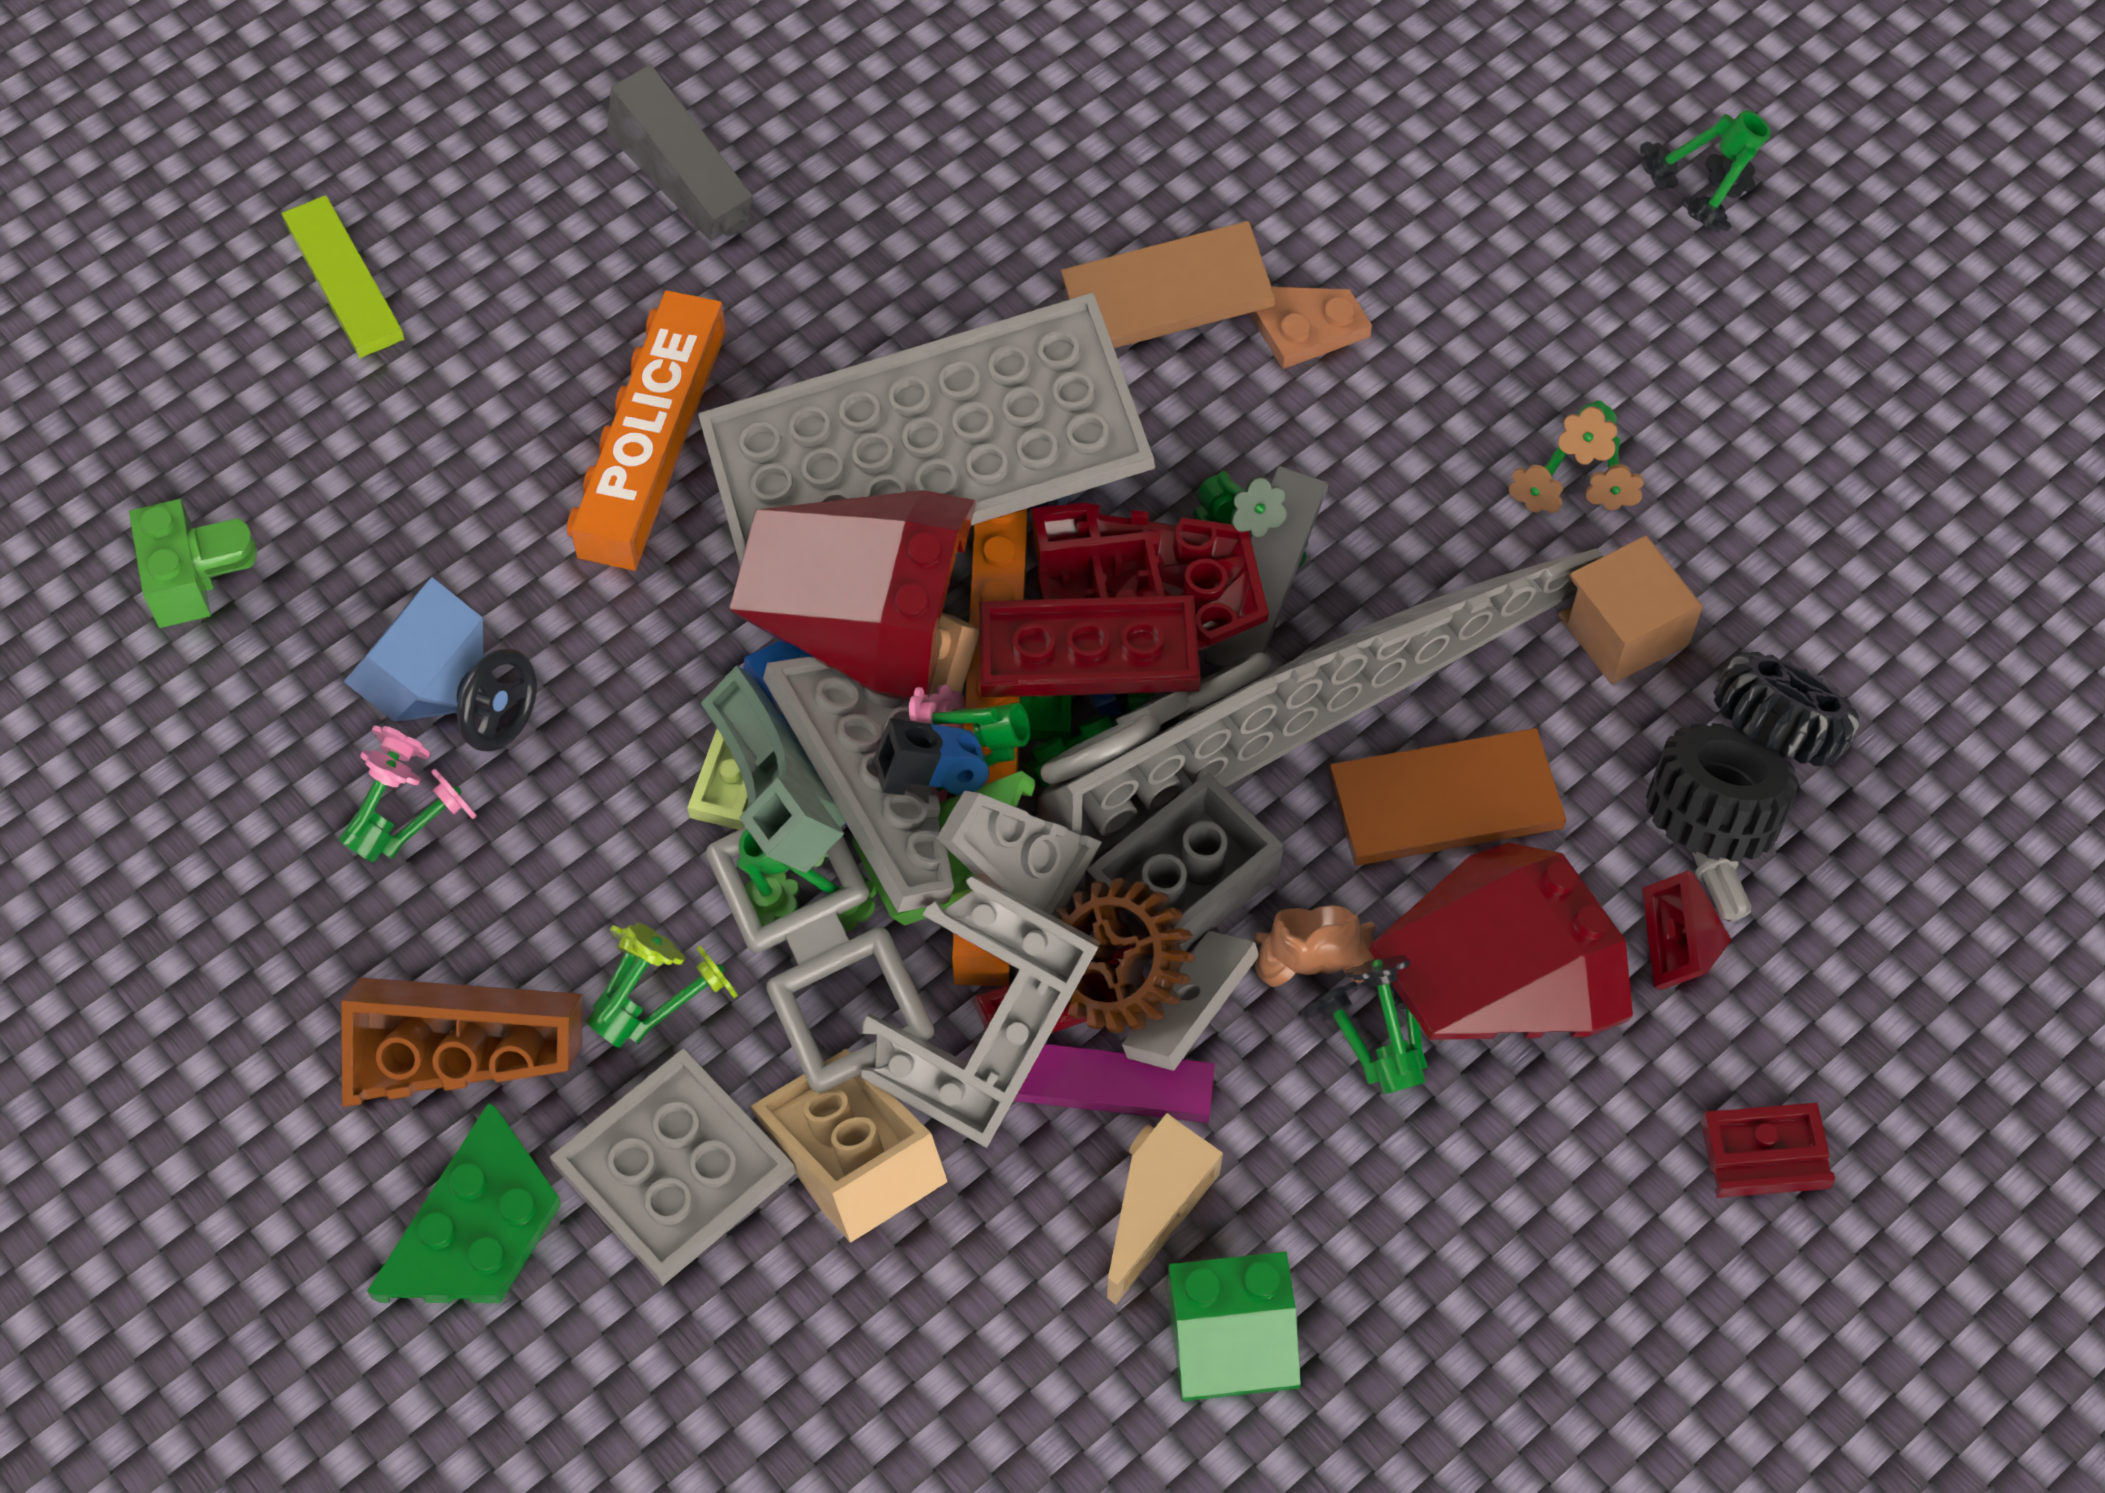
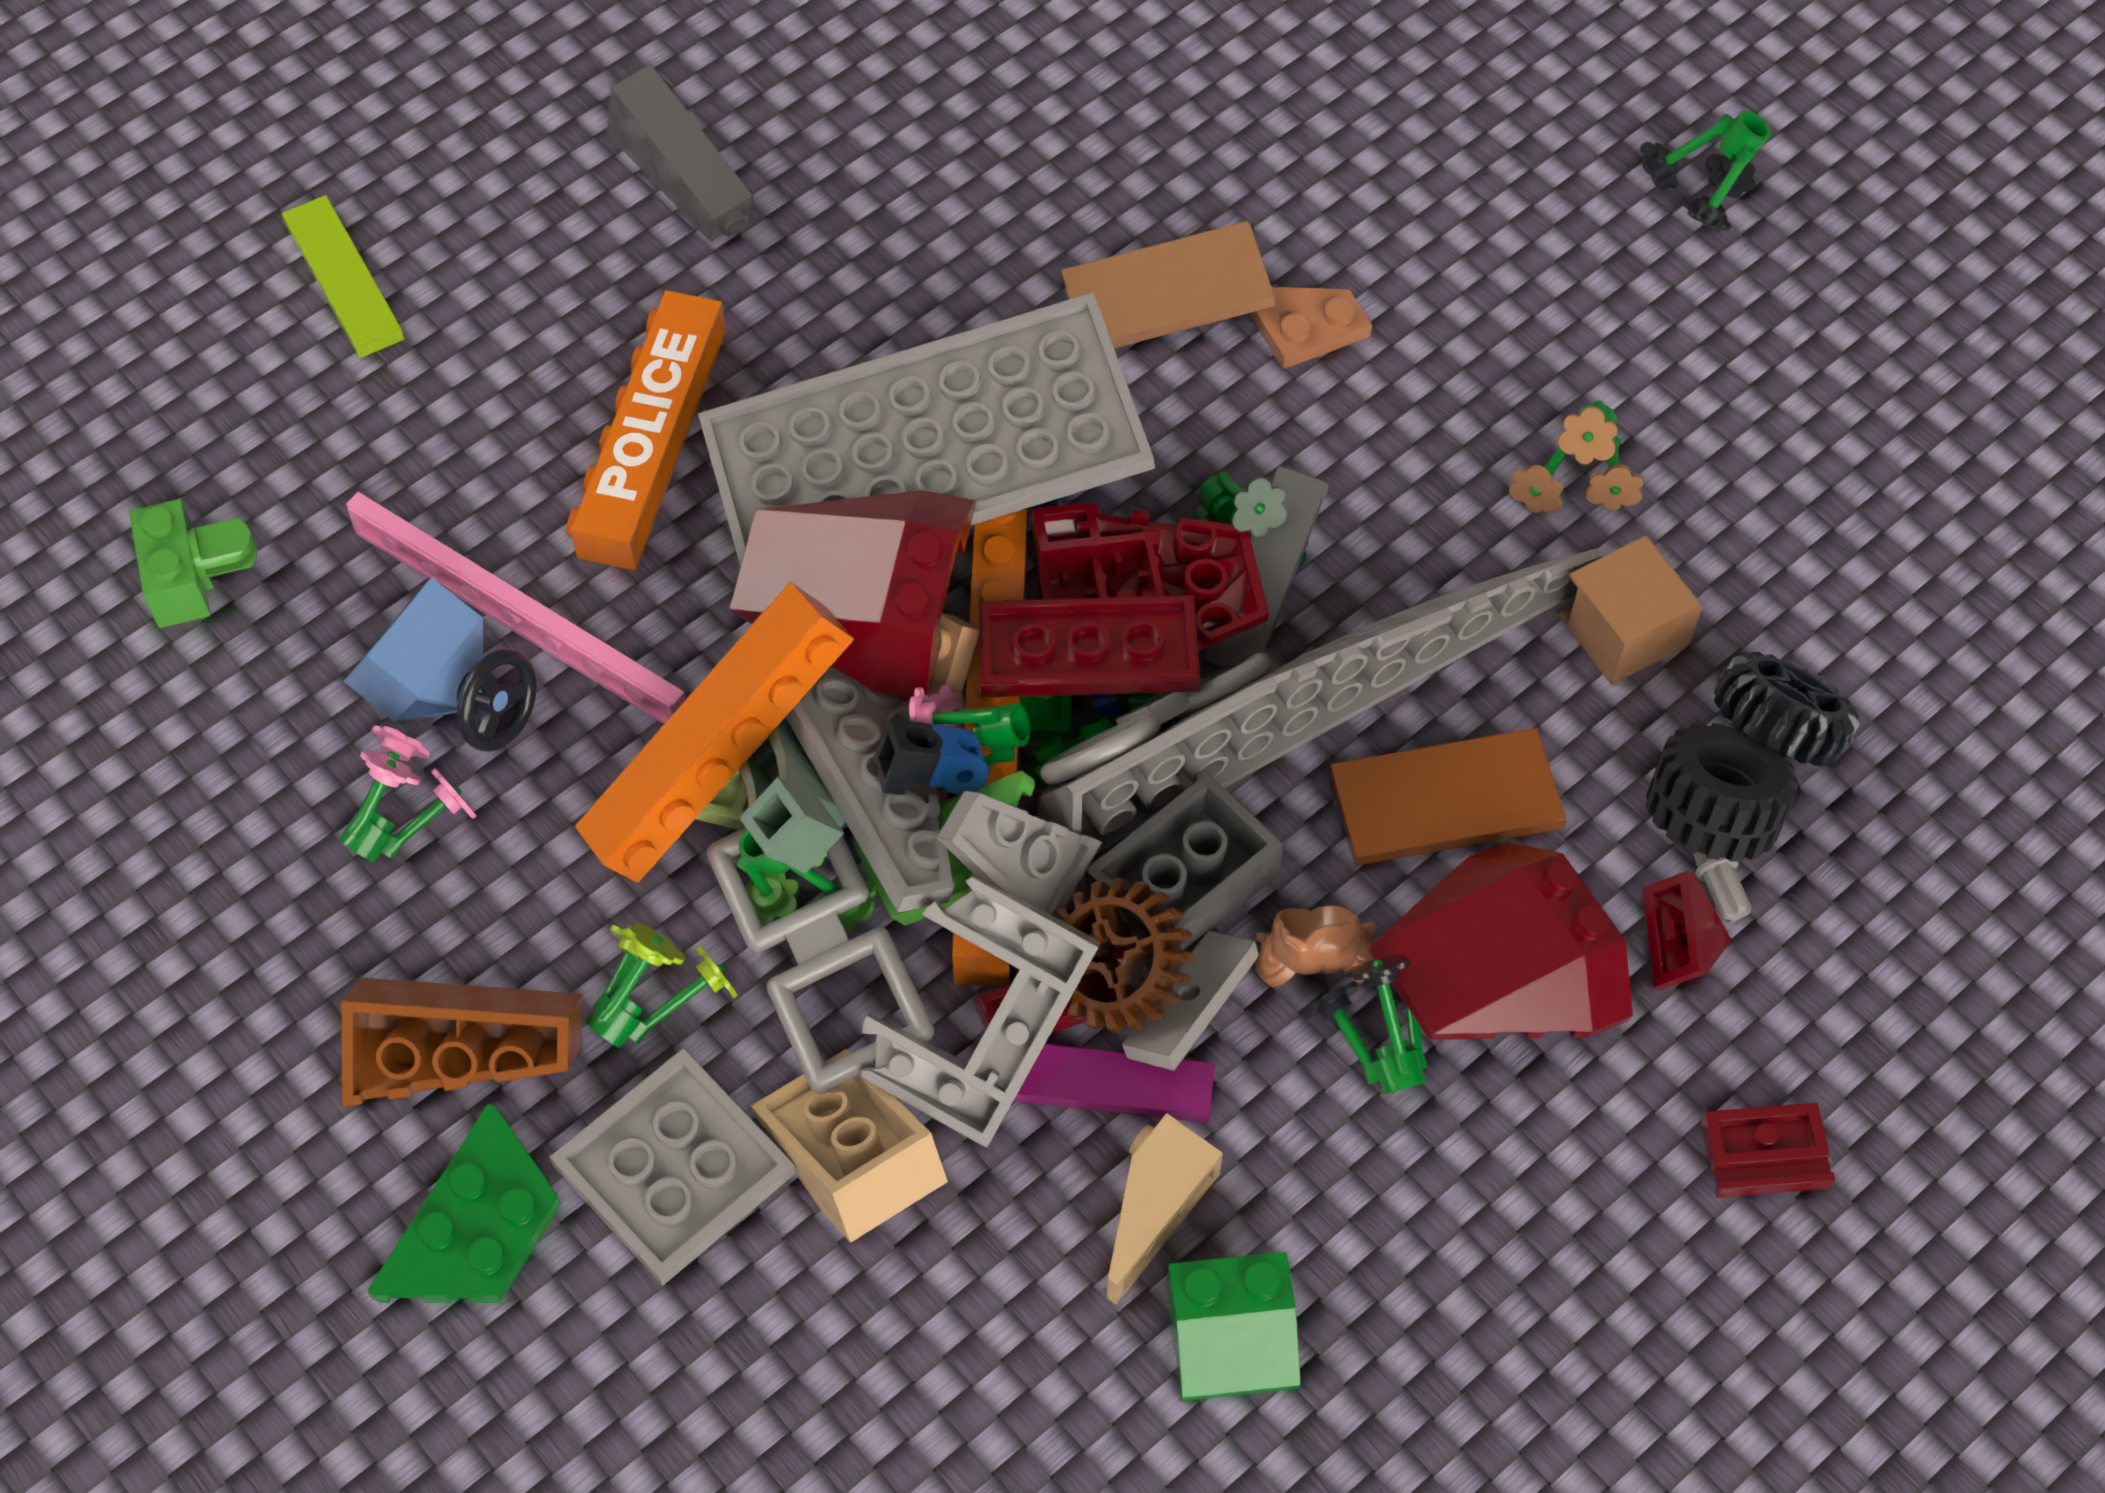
none -> bright pink tile [346,492,686,724]
none -> orange brick [575,582,854,883]

